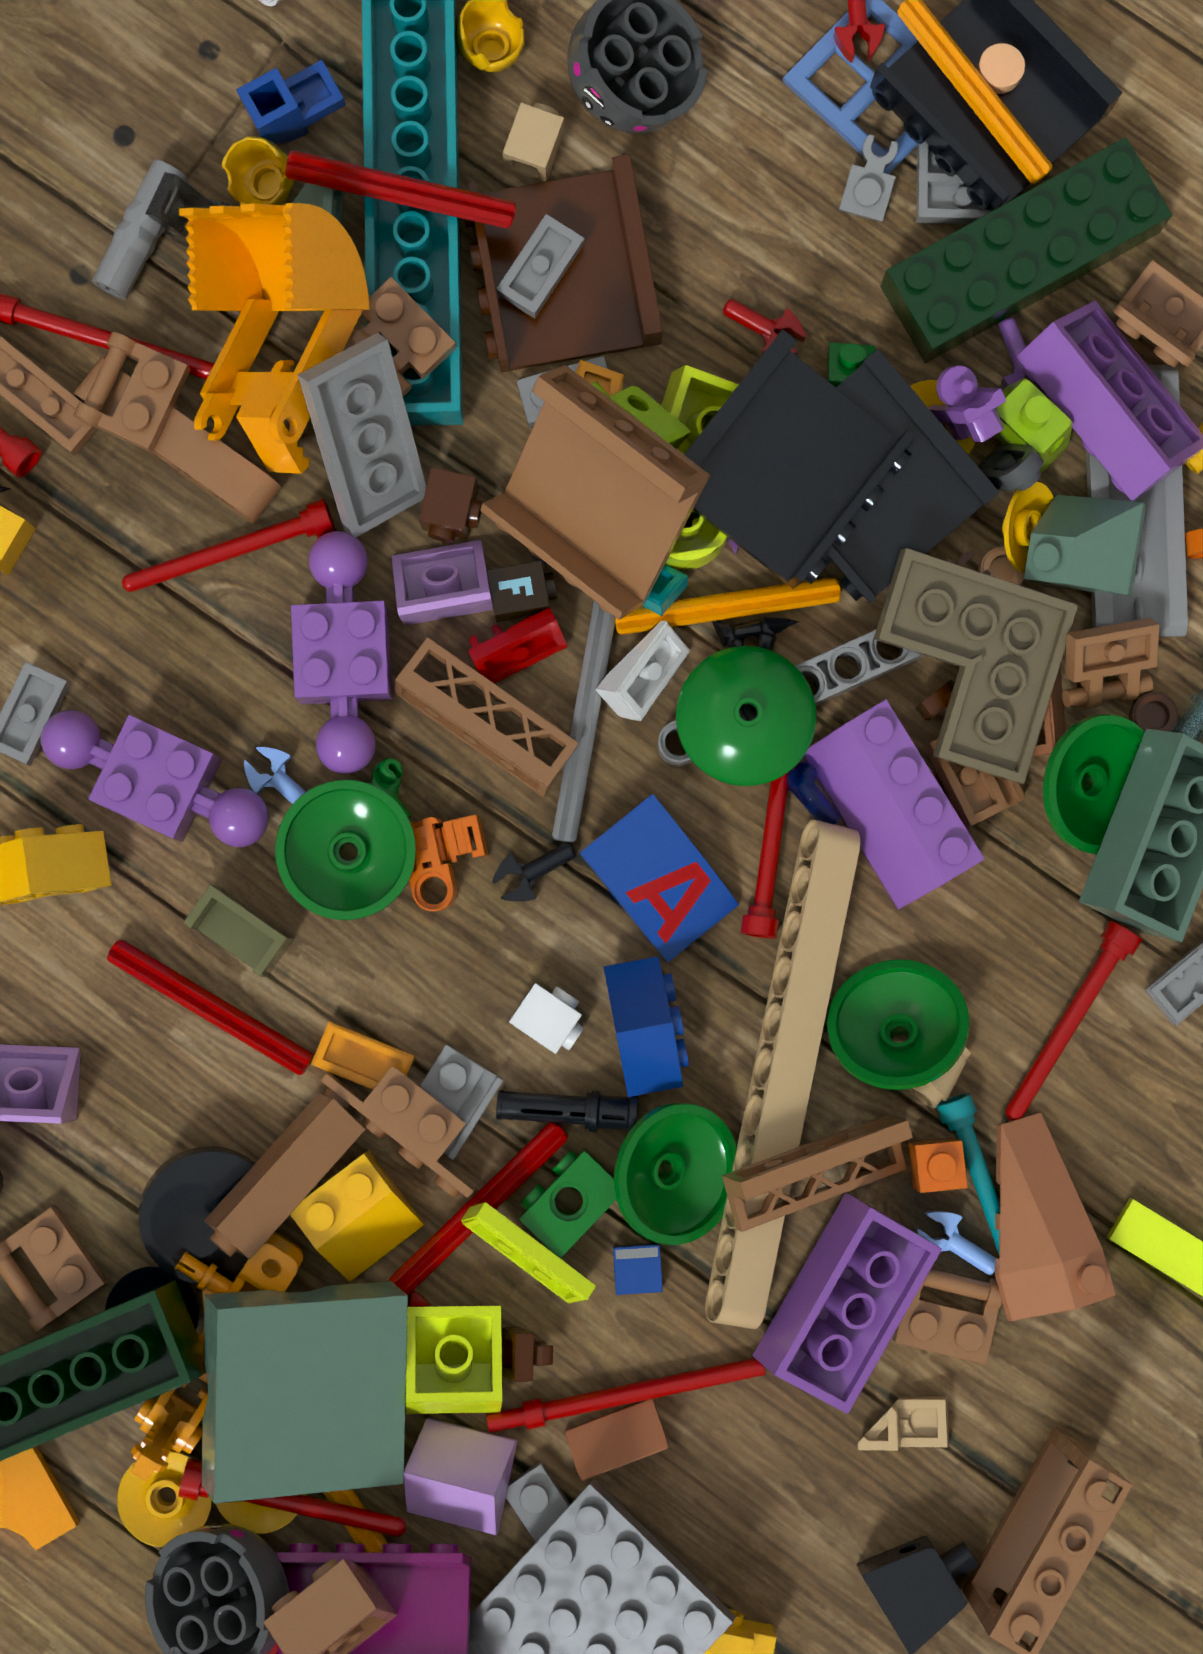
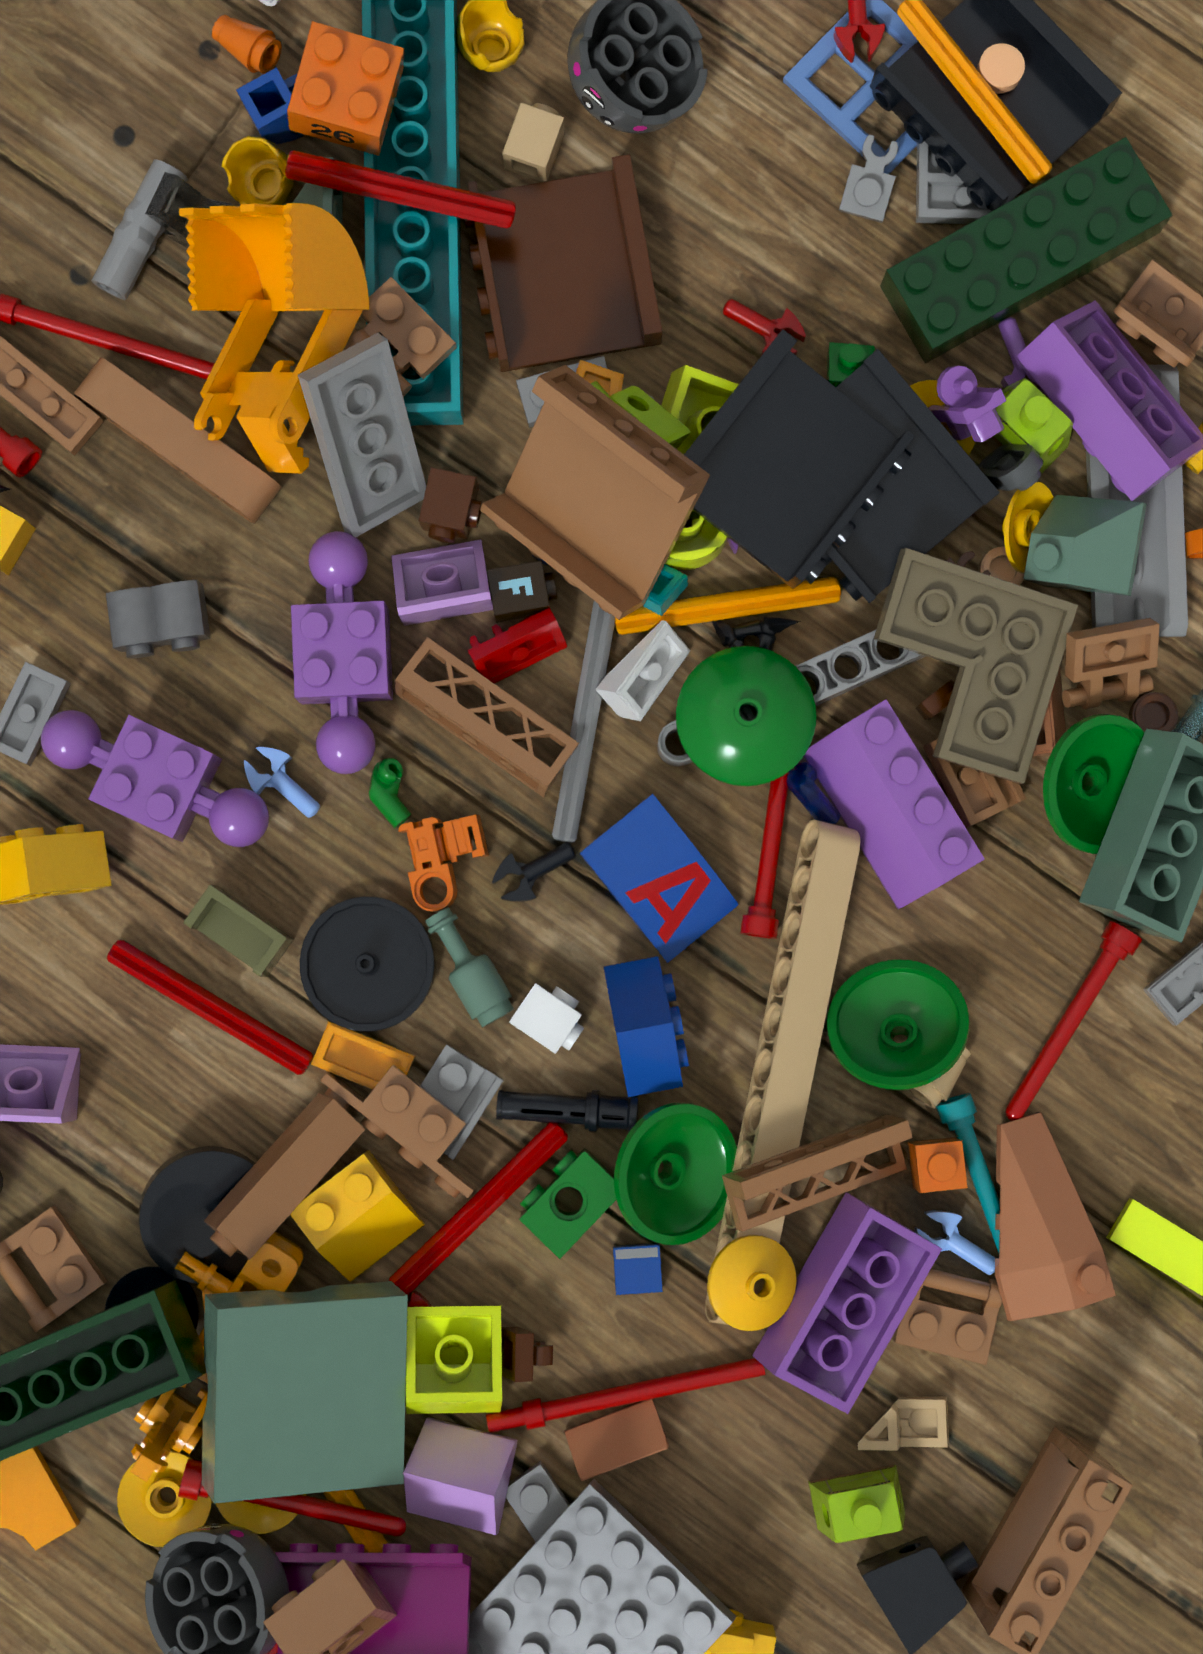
medium nougat plate [73,332,190,453] -> none
red piece [122,498,336,592] -> none
green dish [275,780,416,920] -> none
neon yellow tile [461,1202,596,1303] -> none
light grey plate [496,214,585,319] -> none
none -> flat silver brick [105,580,211,658]
none -> orange cone [212,15,282,74]
none -> orange brick [287,21,404,156]
none -> black piece [300,897,435,1031]
none -> sand green piece [425,907,514,1028]
none -> yellow dish [707,1235,797,1331]
none -> lime torso [808,1465,905,1543]

